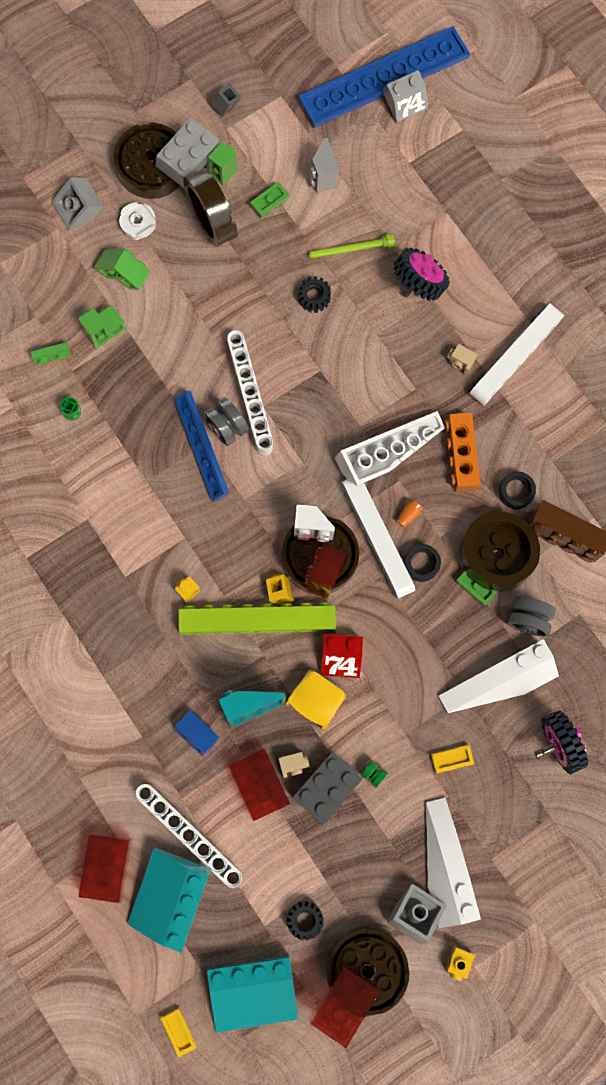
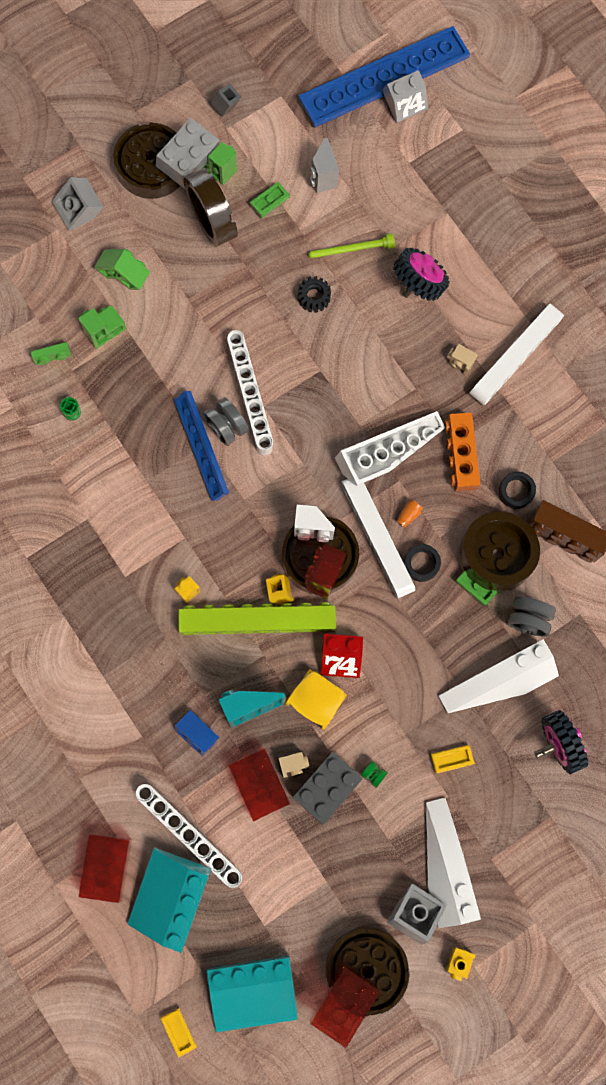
white plate [119,202,156,240] -> none
black tyre [287,901,324,940] -> none

